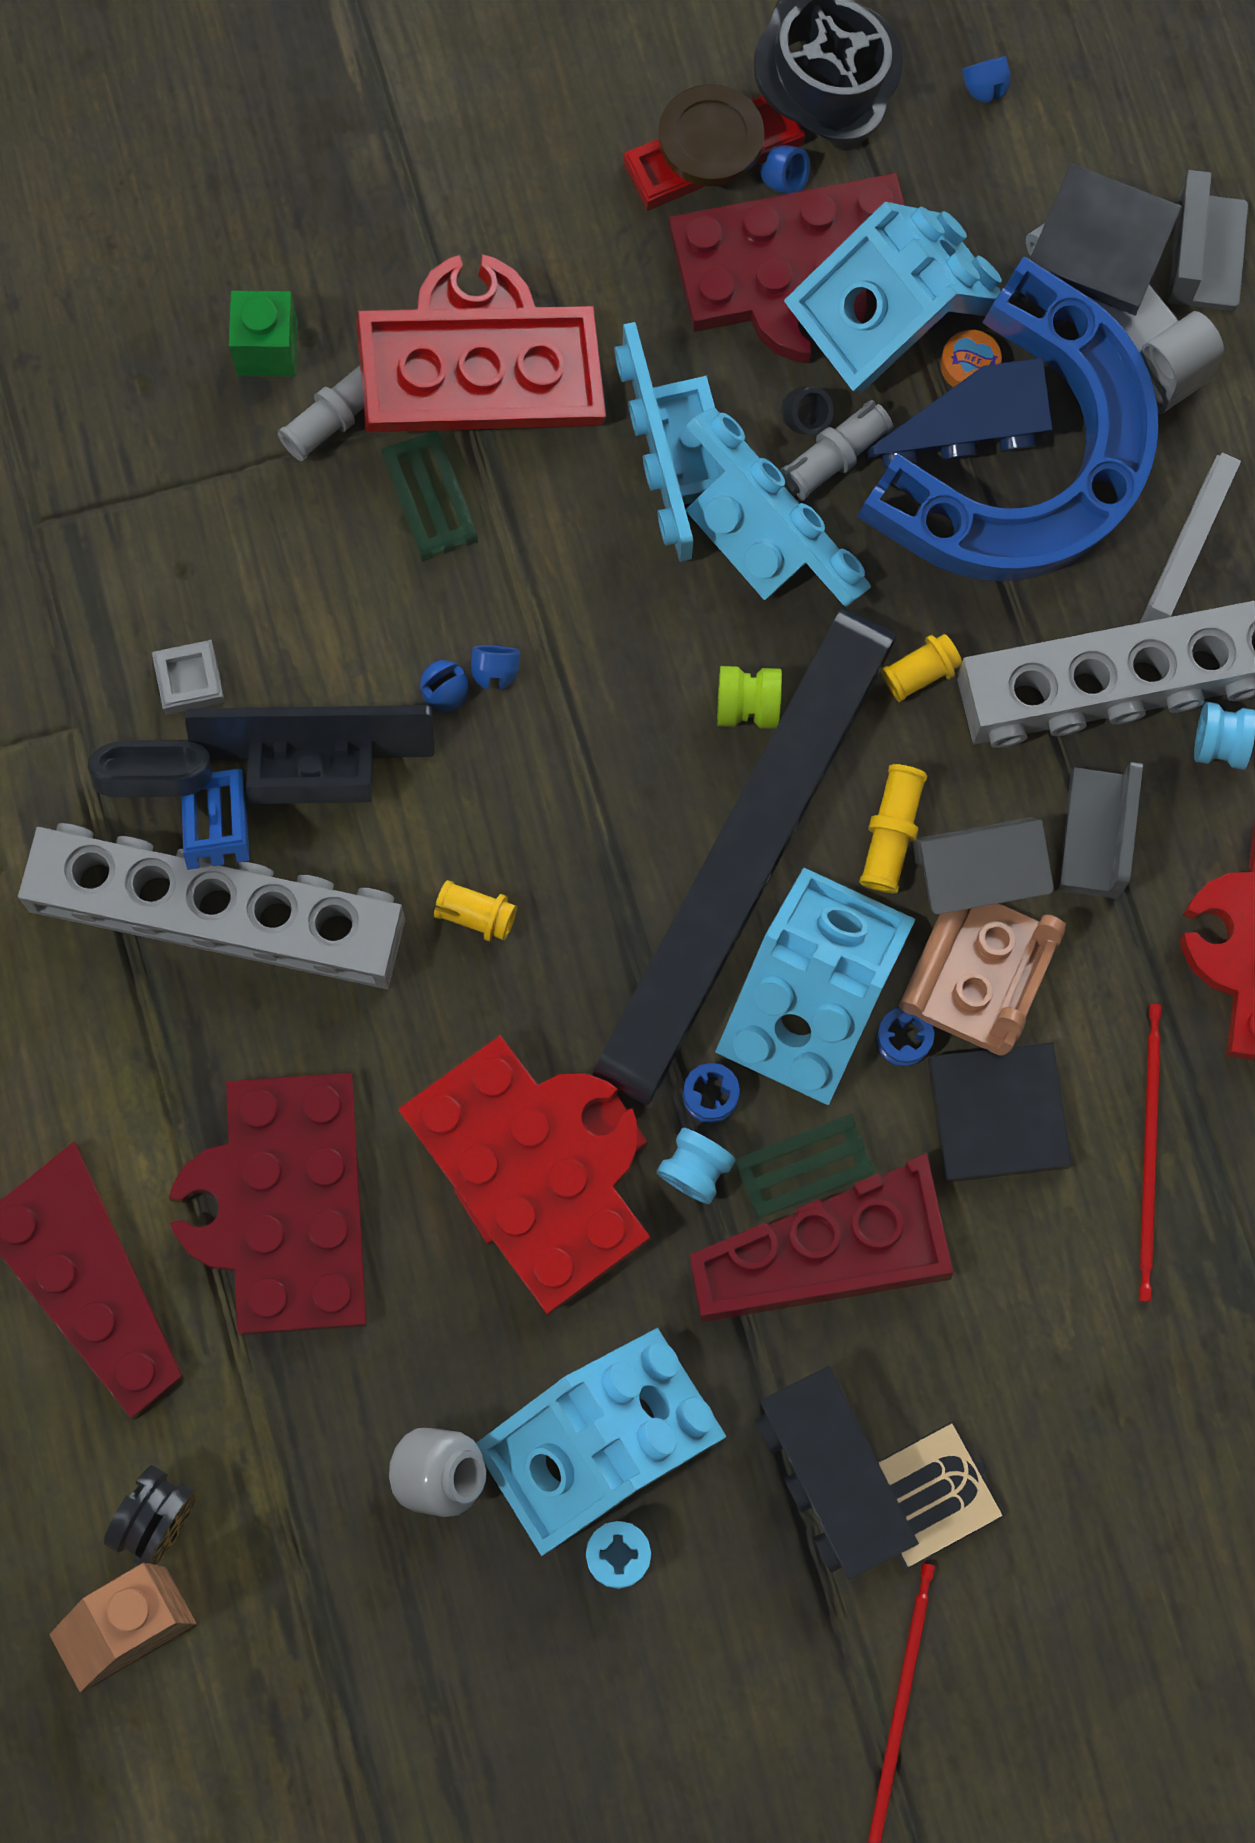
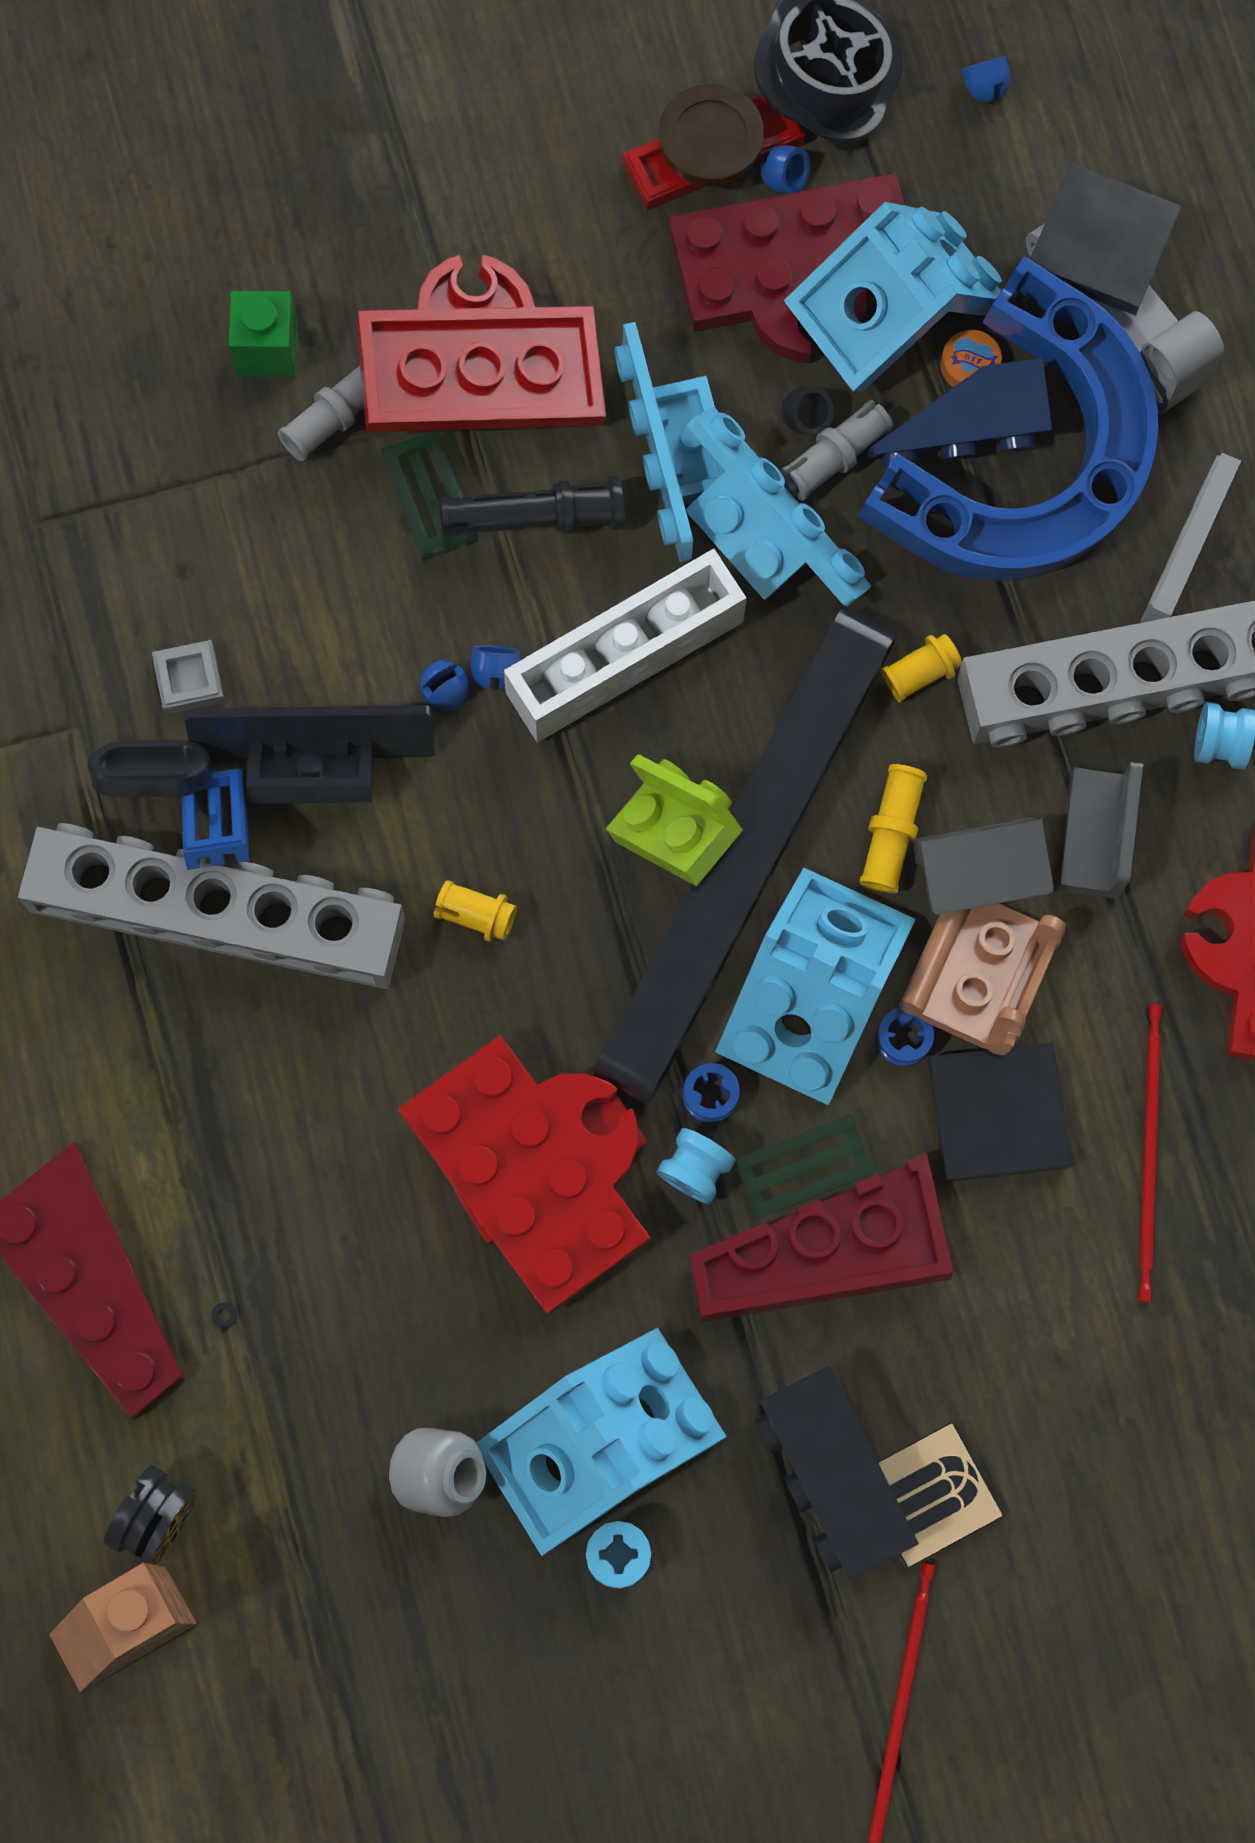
dark red plate [169,1073,367,1336] -> none
lime wheel [717,666,782,729] -> none
dark grey panel [1167,170,1248,311] -> none
none -> black piece [212,1302,237,1328]
none -> black pin [439,476,624,536]
none -> white brick [504,549,746,743]
none -> lime bracket [606,754,743,887]

